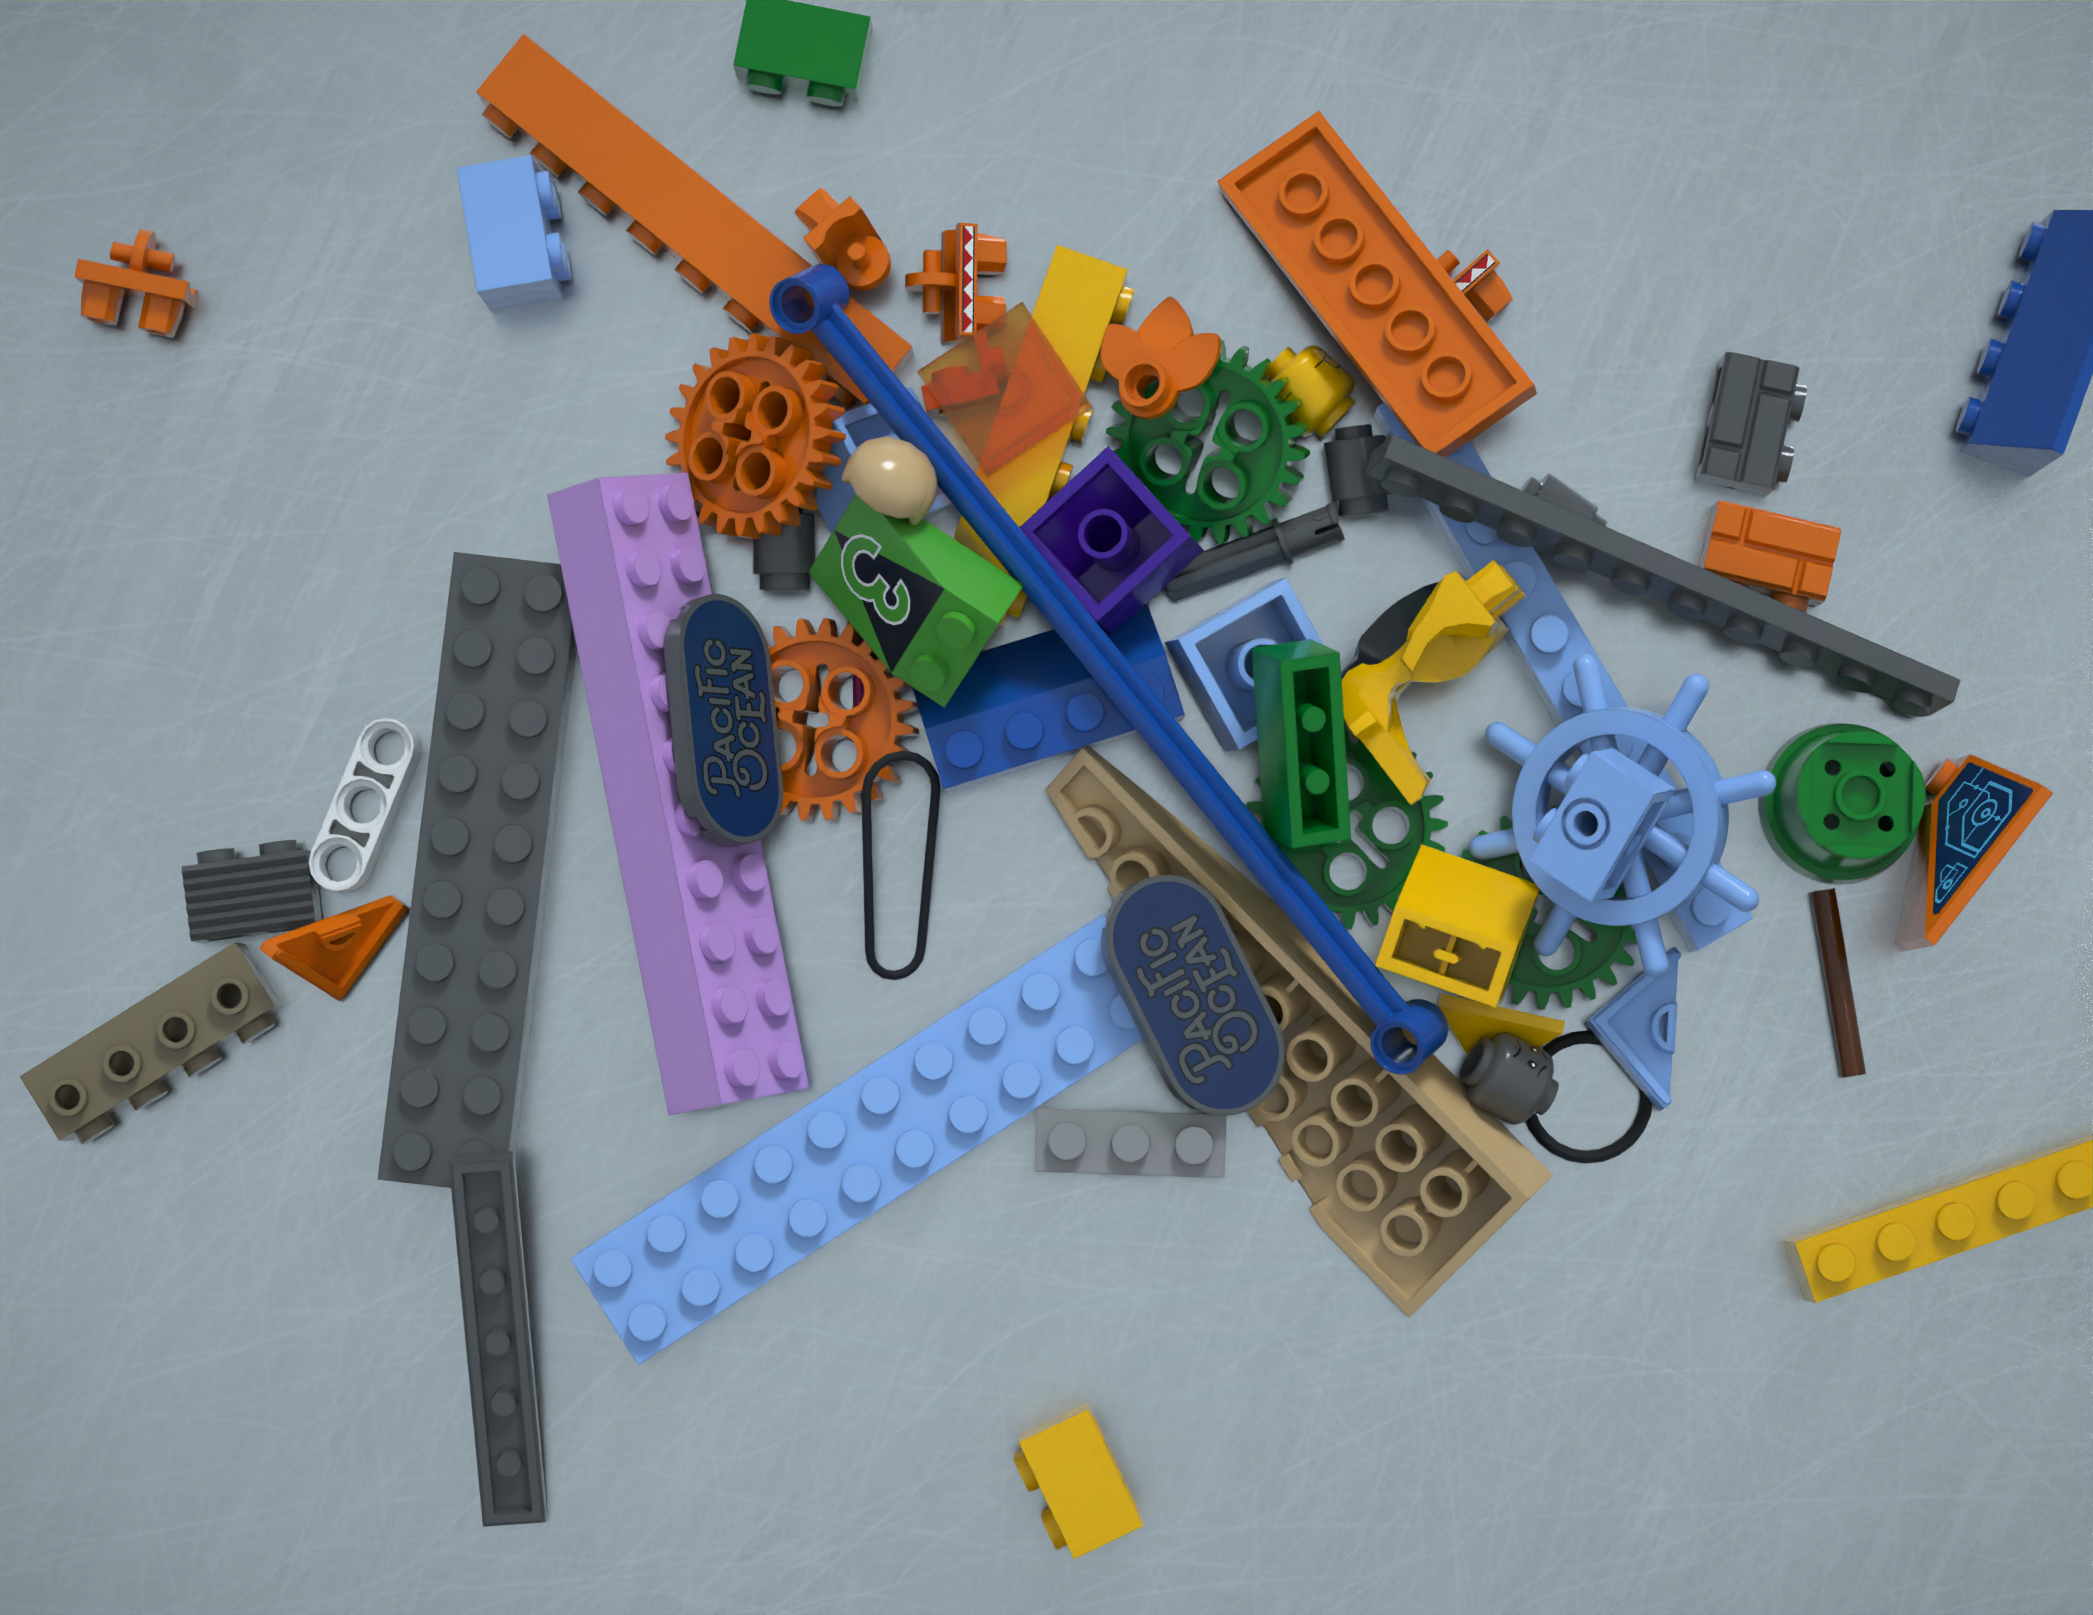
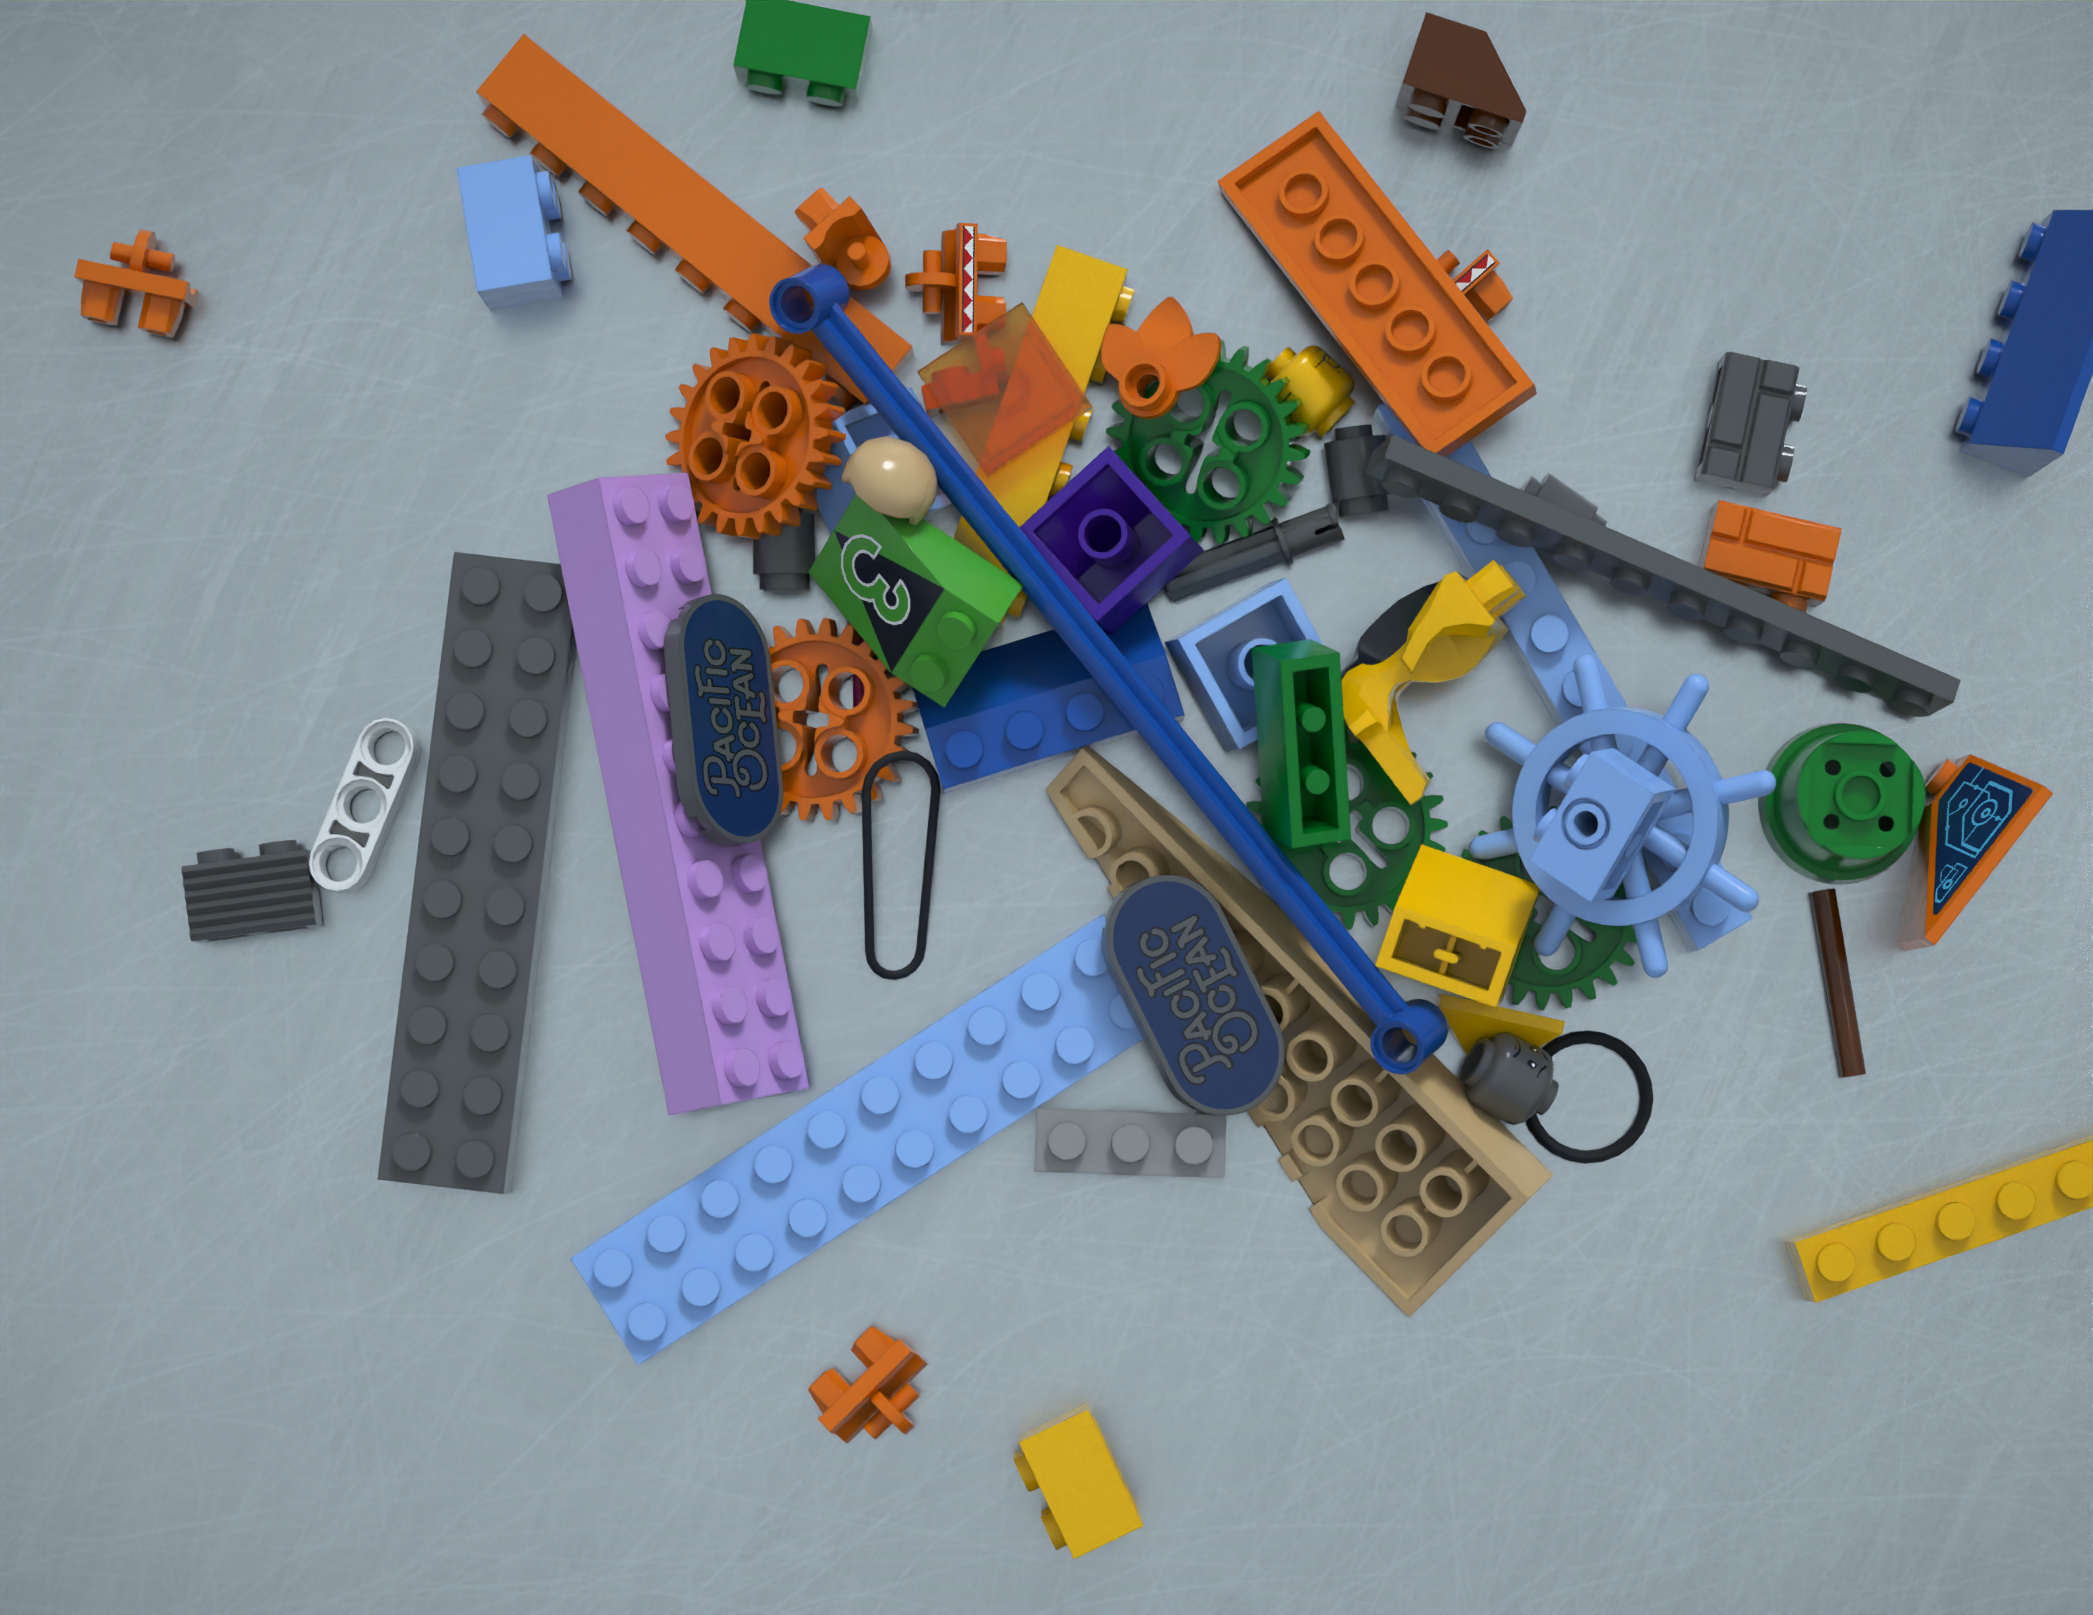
dark tan brick [19,942,284,1145] -> none
orange tile [259,895,409,1002] -> none
dark grey tile [449,1151,547,1527] -> none
light blue tile [1584,946,1681,1111] -> none
none -> orange hips [808,1326,928,1444]
none -> reddish brown slope [1395,12,1527,149]

